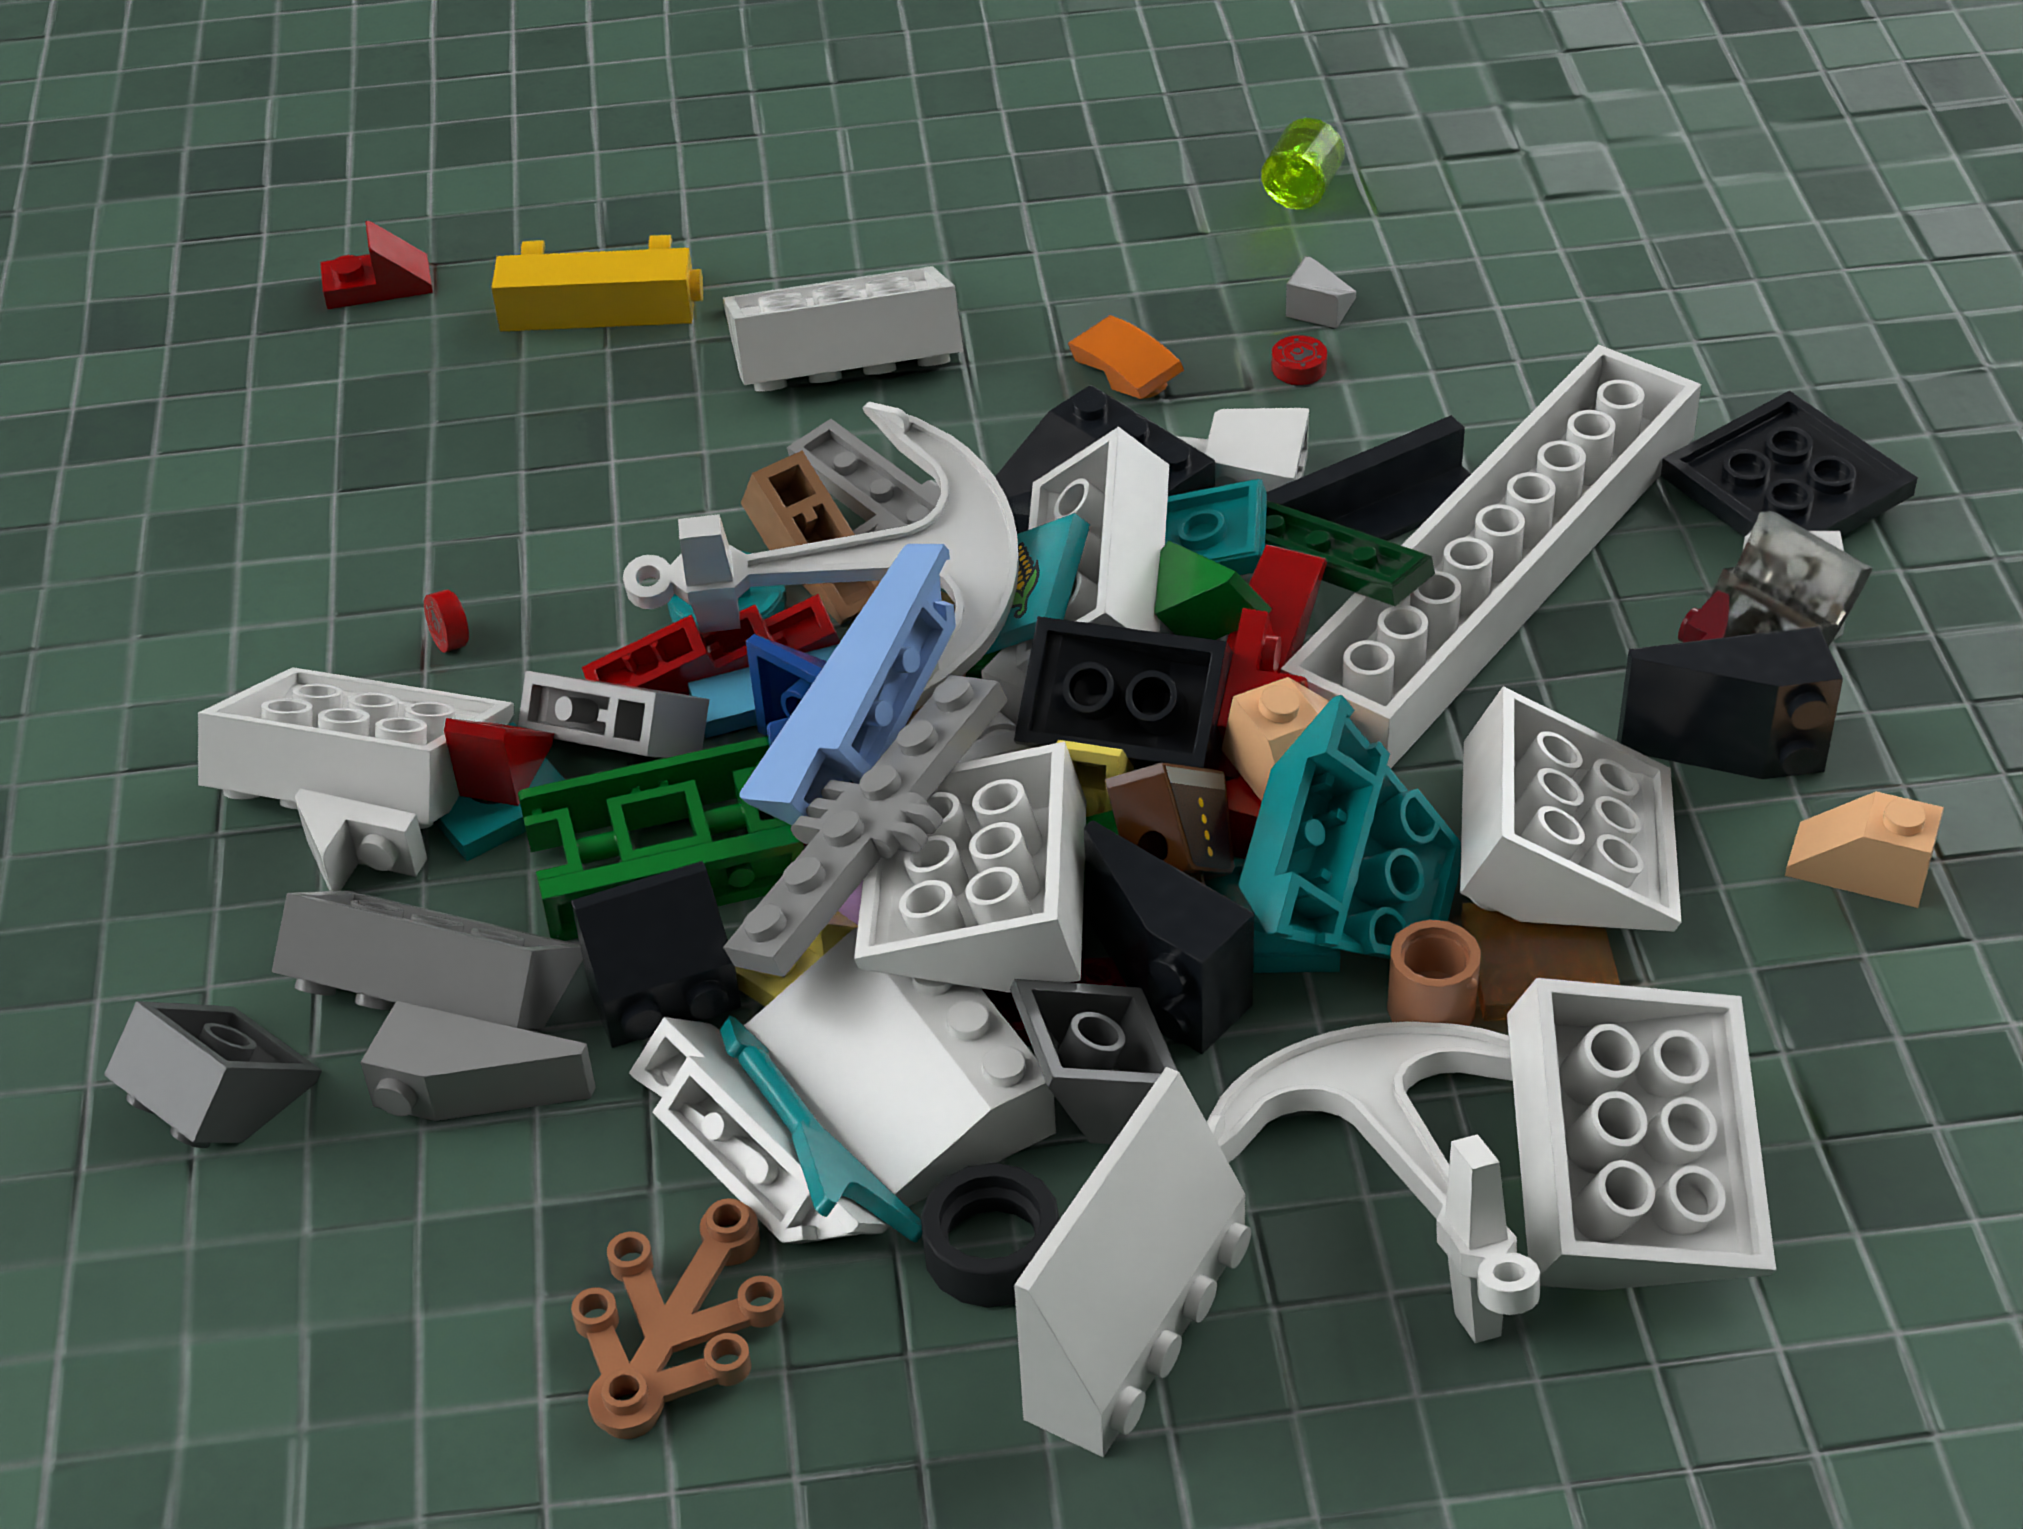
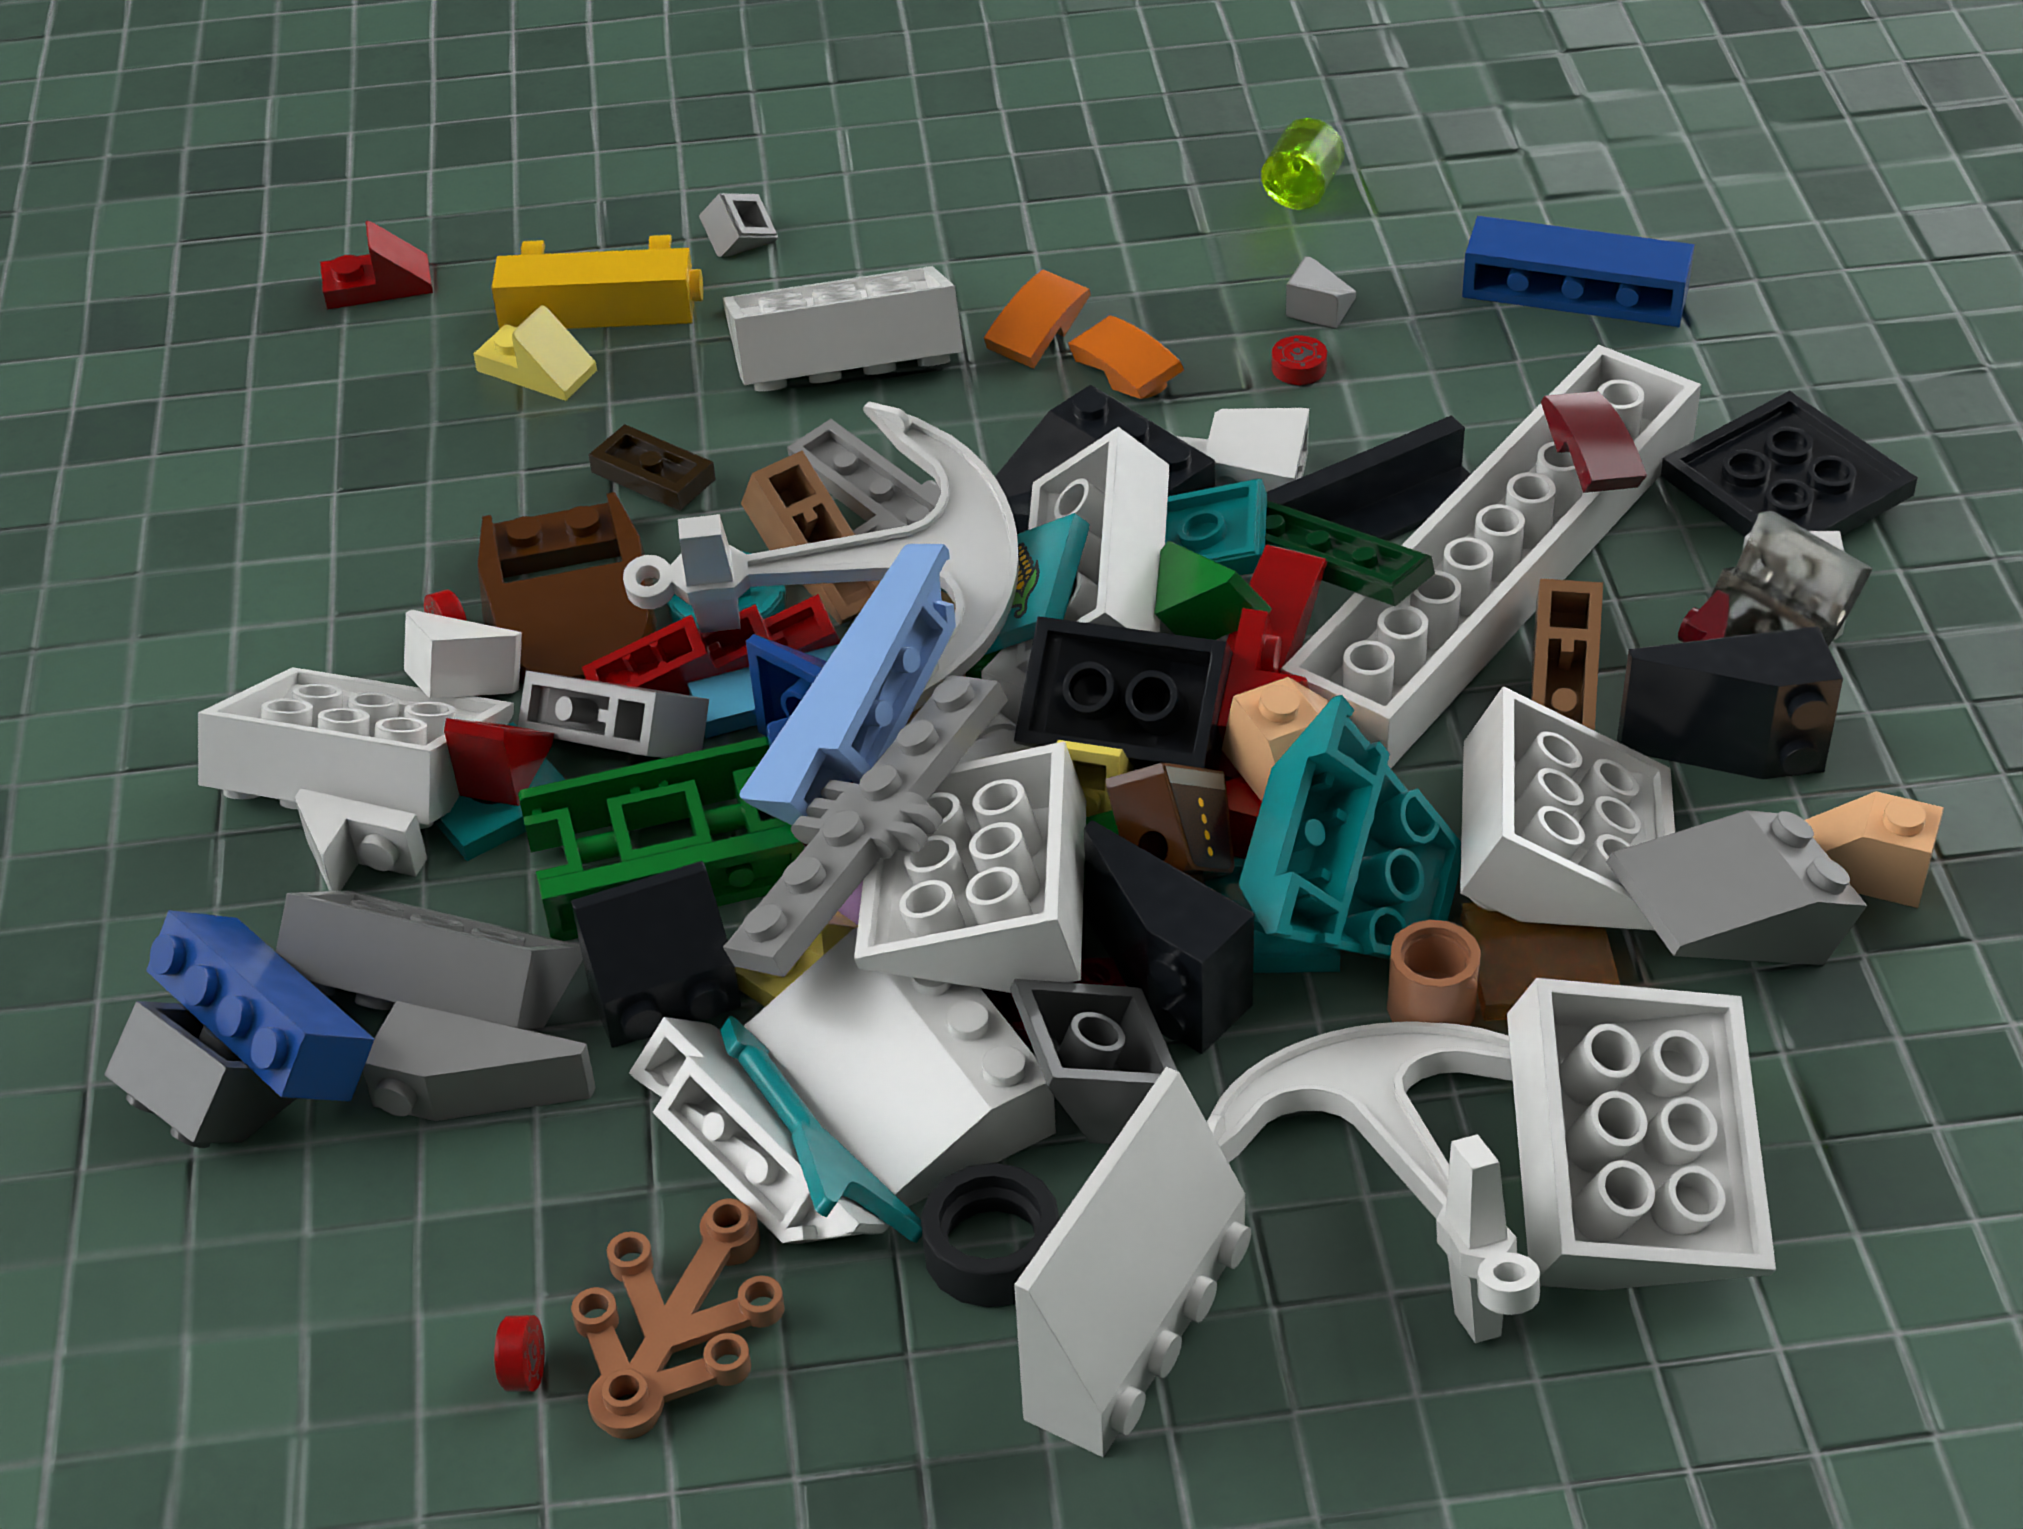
none -> blue brick [146,910,375,1101]
none -> white slope [404,610,522,699]
none -> light yellow slope [474,305,597,401]
none -> reddish brown slope [478,492,657,684]
none -> red tile [494,1315,545,1392]
none -> dark brown plate [588,424,716,511]
none -> light grey slope [699,193,779,257]
none -> orange slope [984,270,1091,369]
none -> blue brick [1462,216,1695,327]
none -> medium nougat slope [1531,578,1603,731]
none -> dark red slope [1541,391,1647,493]
none -> light grey slope [1606,810,1867,965]

